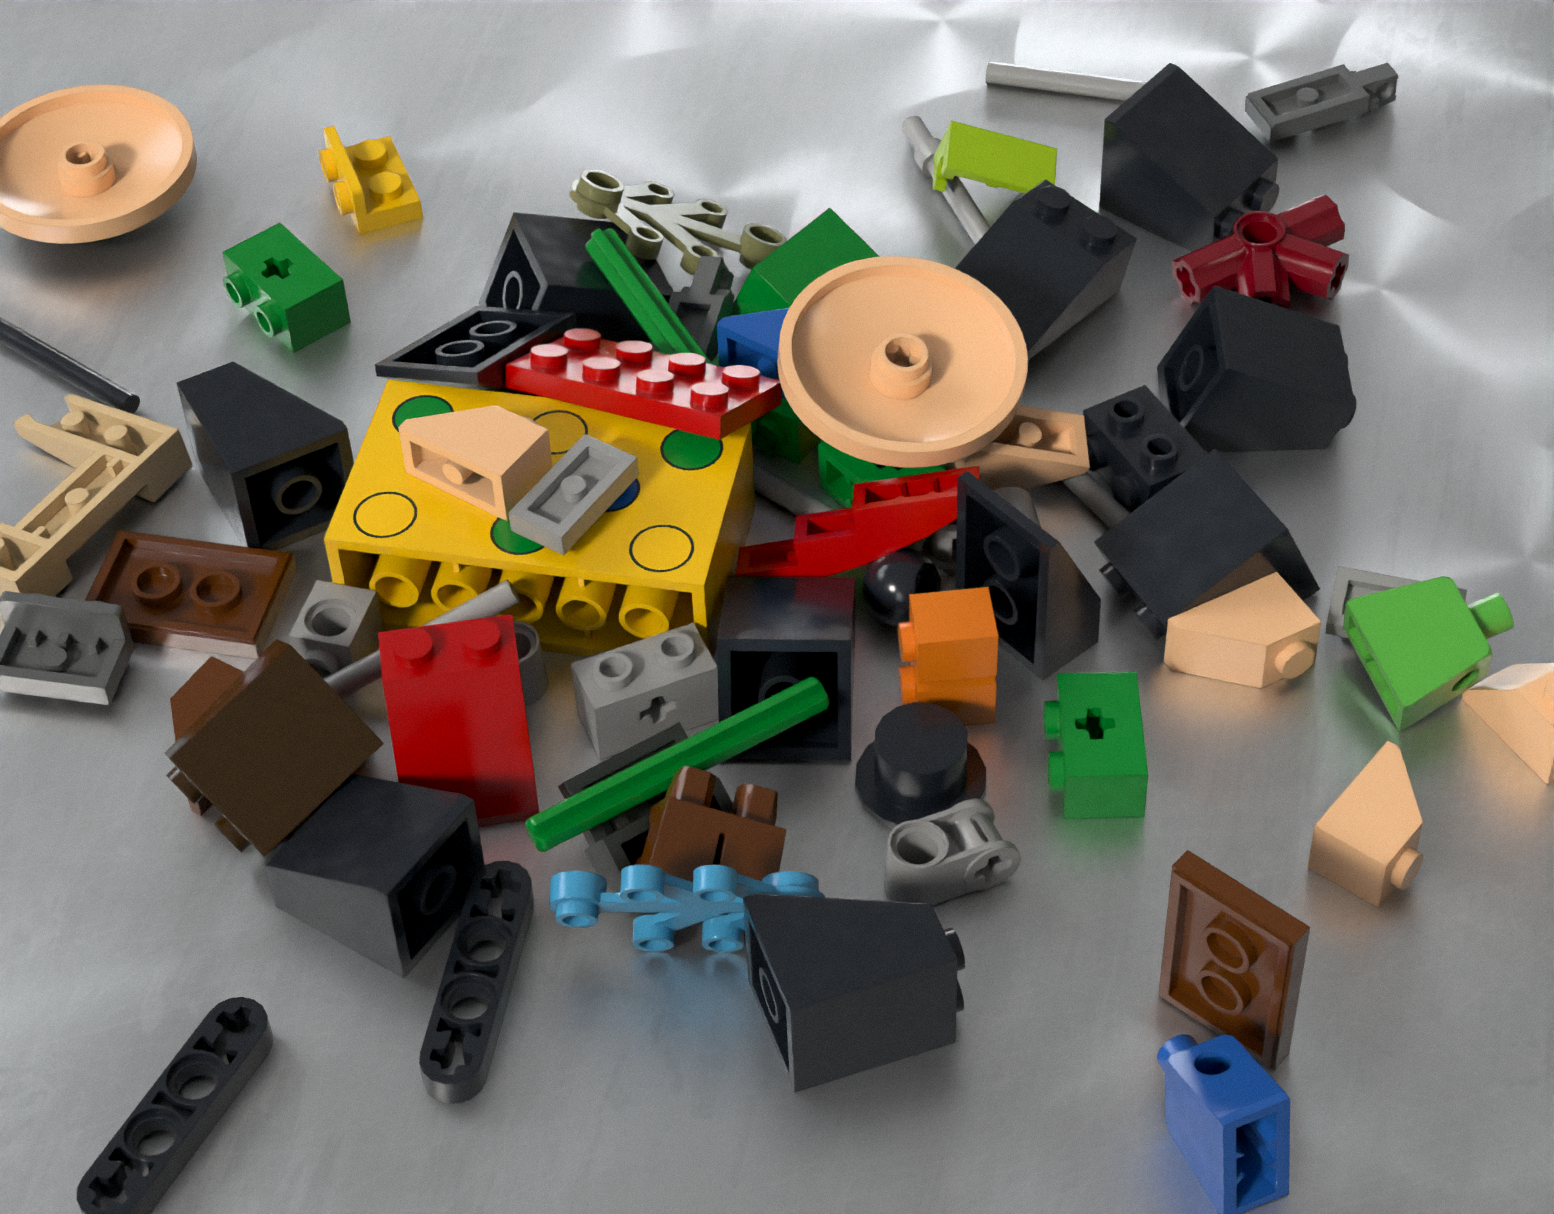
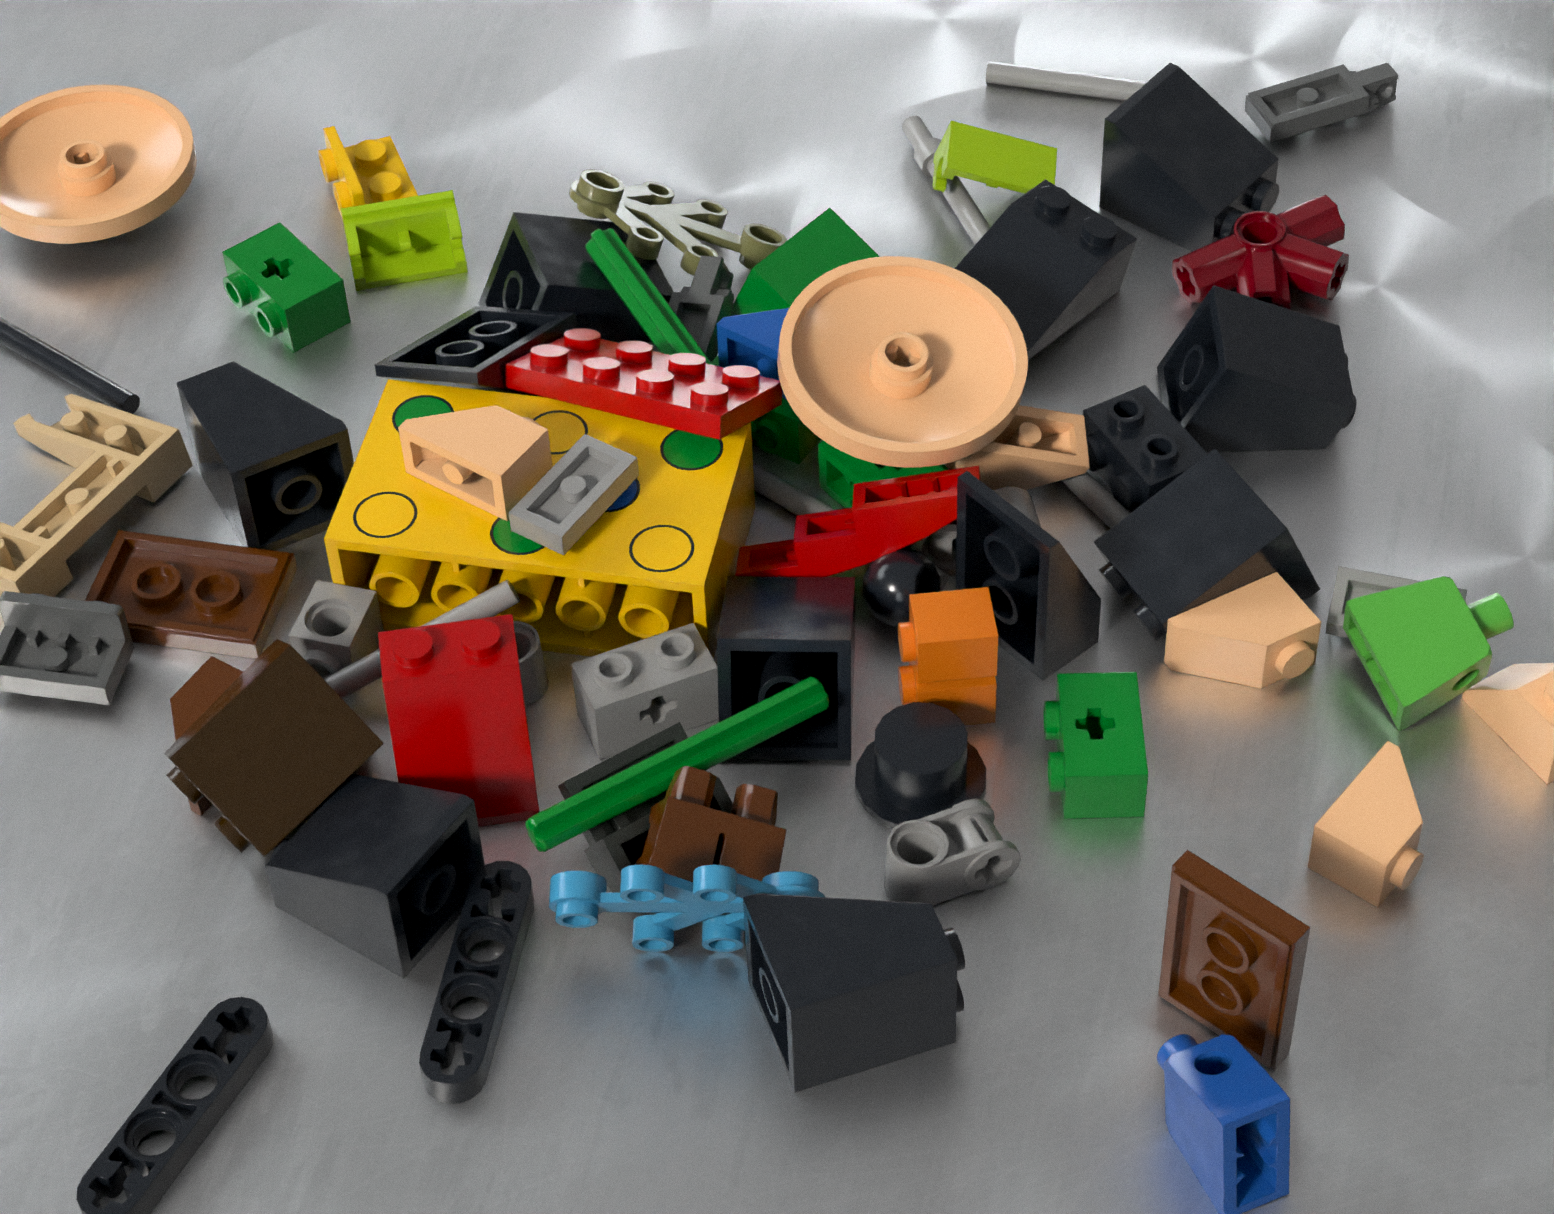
none -> lime hinge [341,190,468,291]

